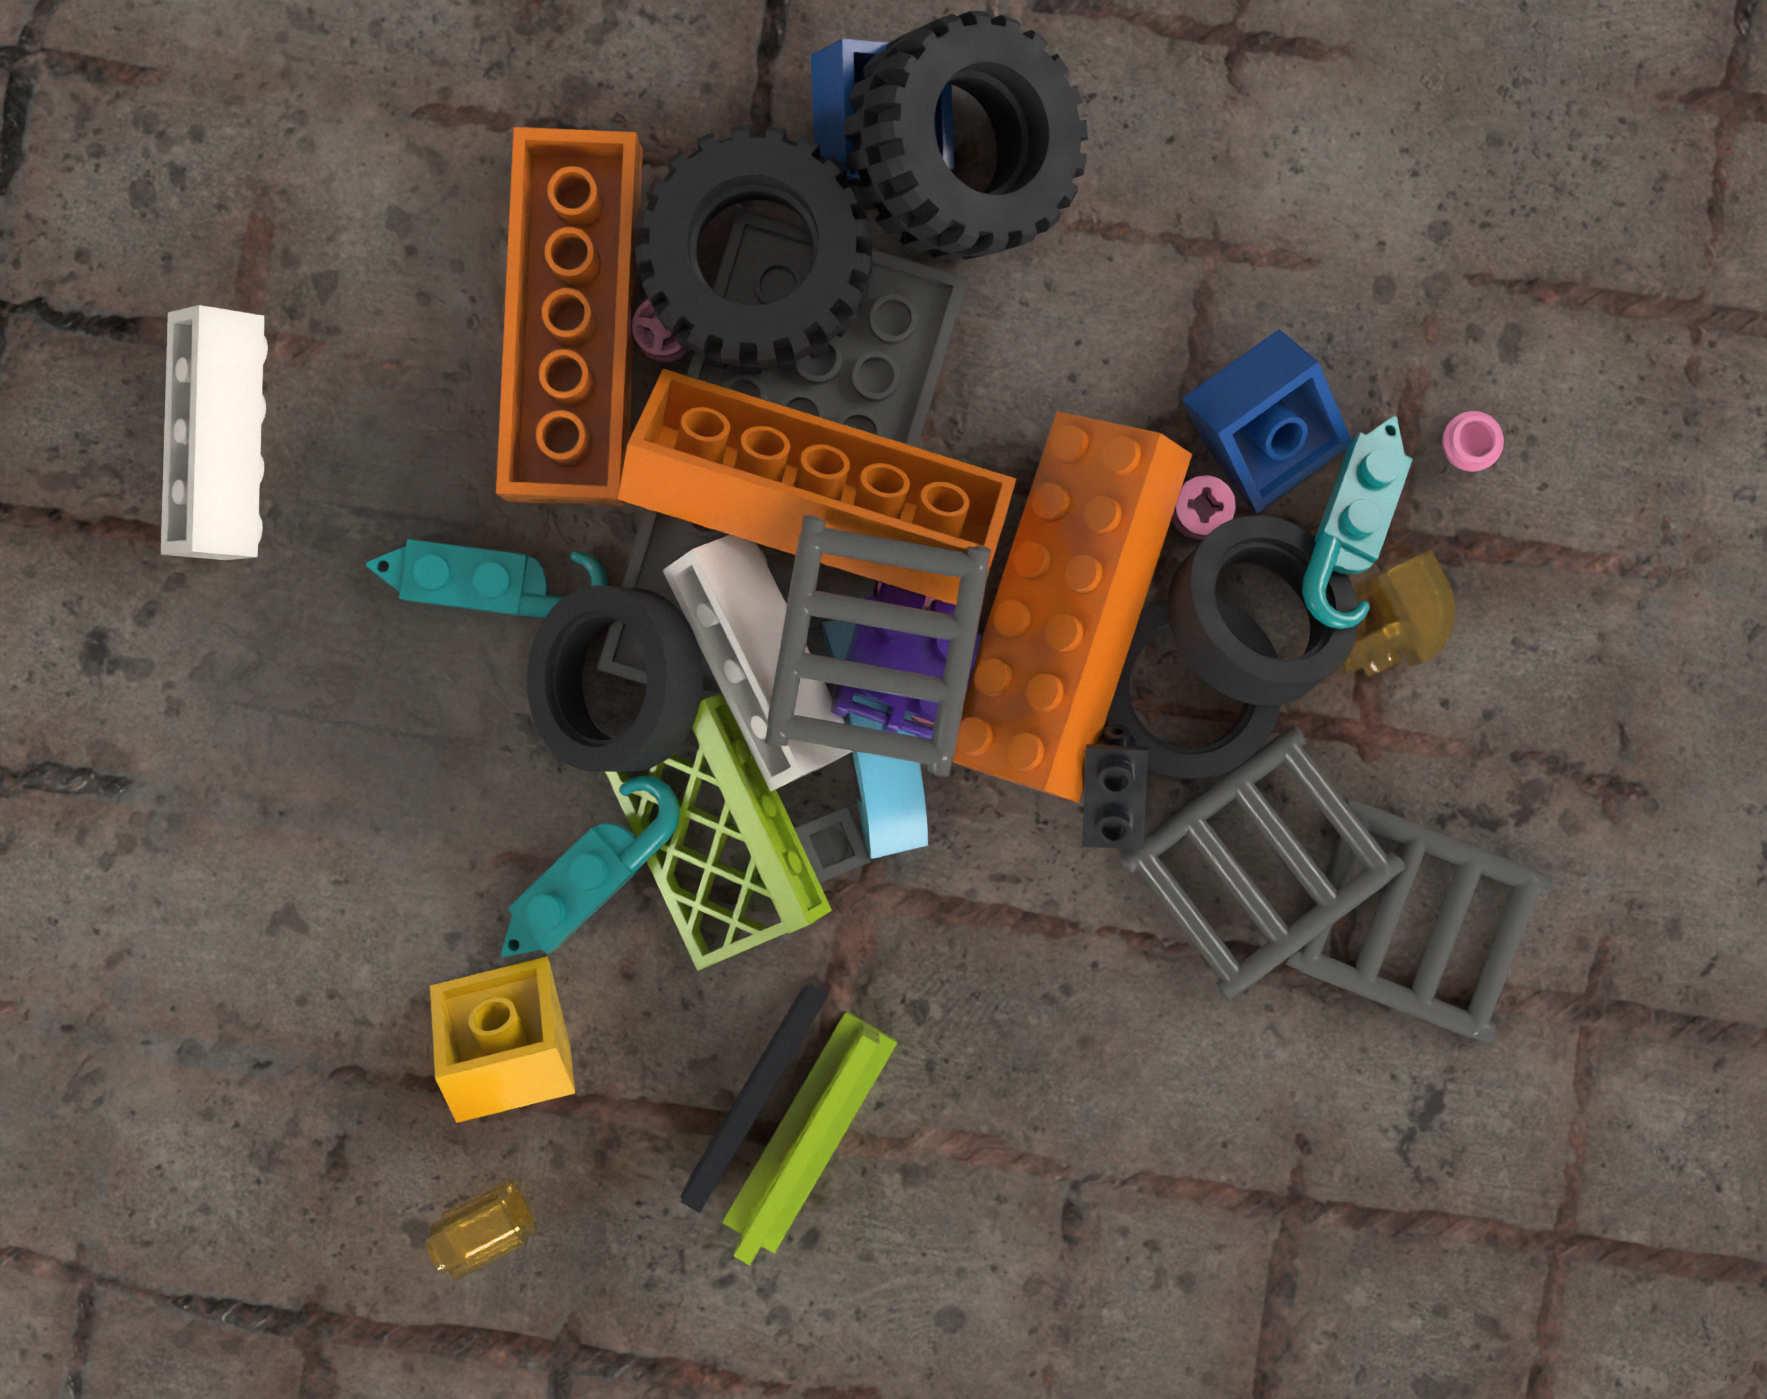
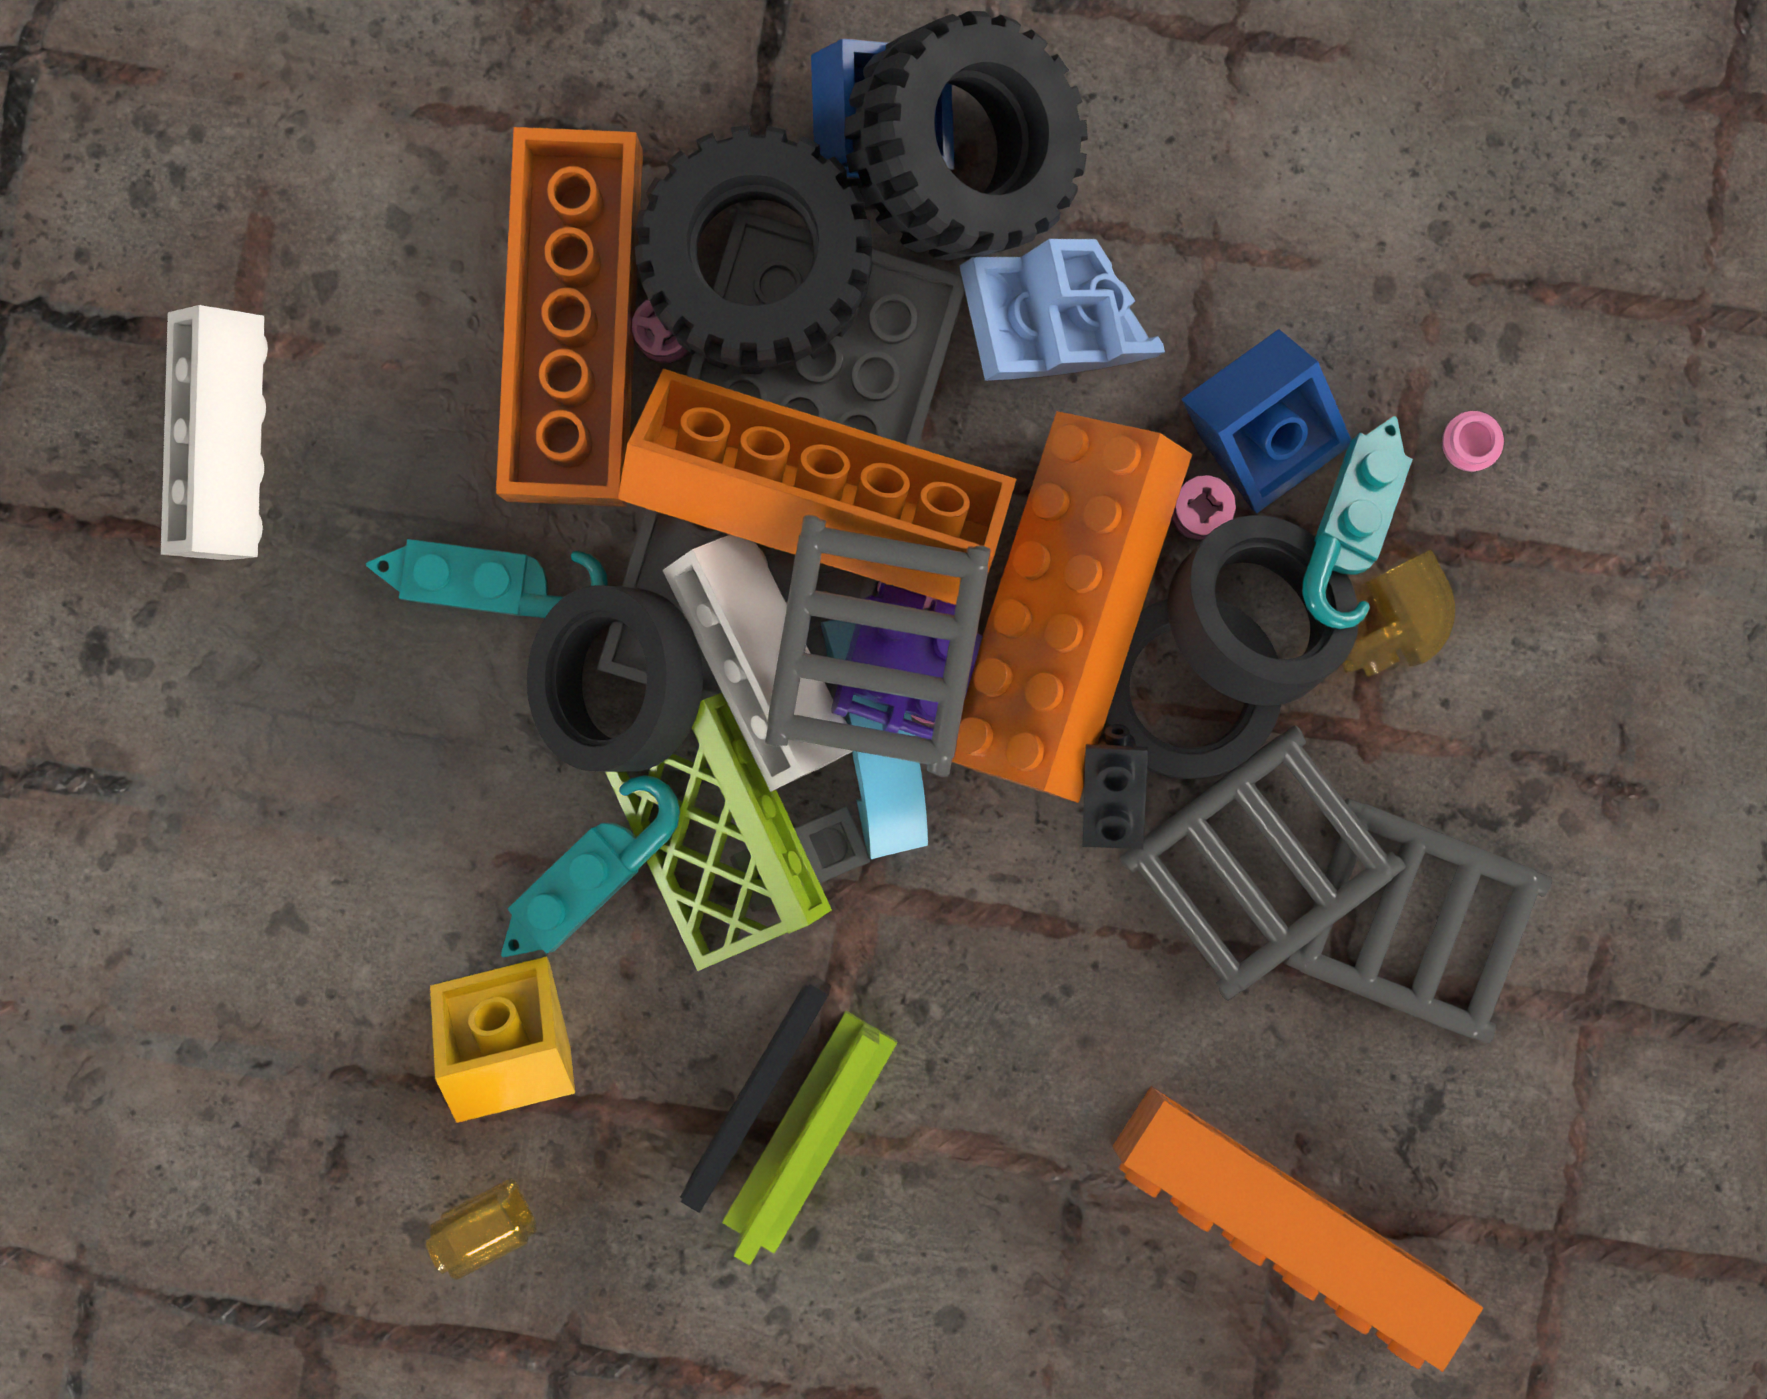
none -> light blue slope [959,239,1165,381]
none -> orange brick [1112,1086,1483,1372]

